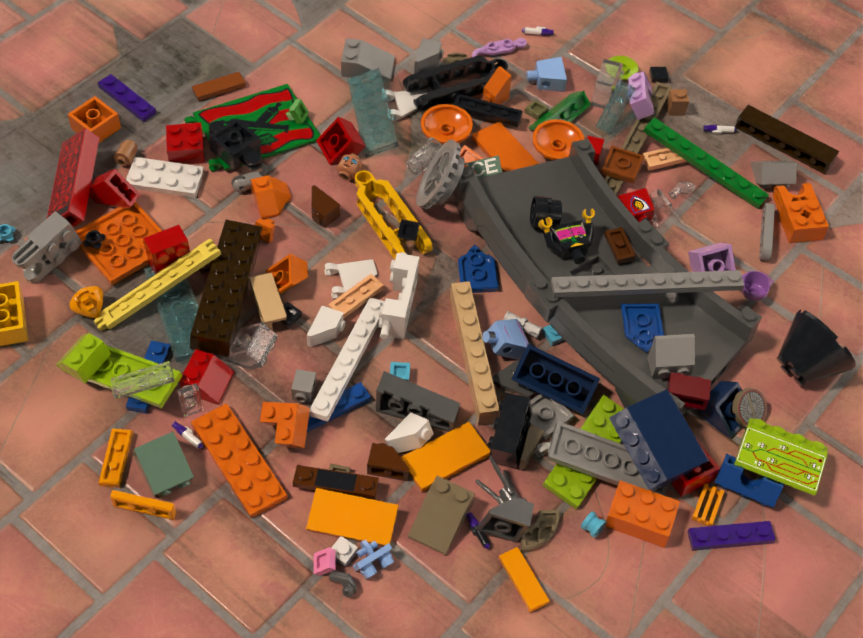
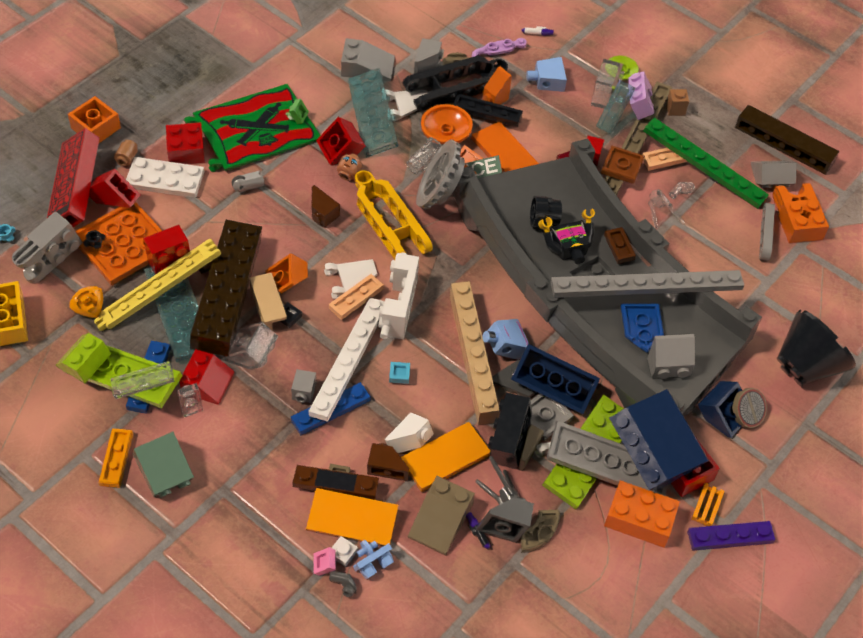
dark purple plate [97,74,157,122] -> none
light orange tile [110,490,176,520] -> none
piece [172,421,203,449] -> none
orange plate [191,403,288,518] -> none
dark orange tile [192,72,246,102] -> none
black brick [209,119,262,170] -> none
orange slope [251,175,291,219] -> none
orange tile [255,218,275,243] -> none
orange brick [260,402,310,448] -> none
white slope [307,306,346,347] -> none
dark grey wedge [376,371,460,432] -> none
black plate [397,218,420,241] -> none
blue tile [458,245,499,293] -> none
light orange tile [498,547,550,613] -> none
white pin [503,311,542,339] -> none
olive tile [524,100,548,120] -> none
green panel [529,90,591,130] -> none
orange dish [532,119,585,160] -> none
medium azure plate [542,325,565,346] -> none
medium azure wheel [580,511,607,538] -> none
red torso [617,188,655,225] -> none
black tile [649,67,669,83] -> none
dark red piece [666,372,711,411] -> none
lavender slope [688,242,736,272] -> none
white piece [703,125,737,134] -> none
blue arch [715,454,784,508] -> none
lime slope [734,418,828,496] -> none
medium lavender piece [741,271,774,301] -> none

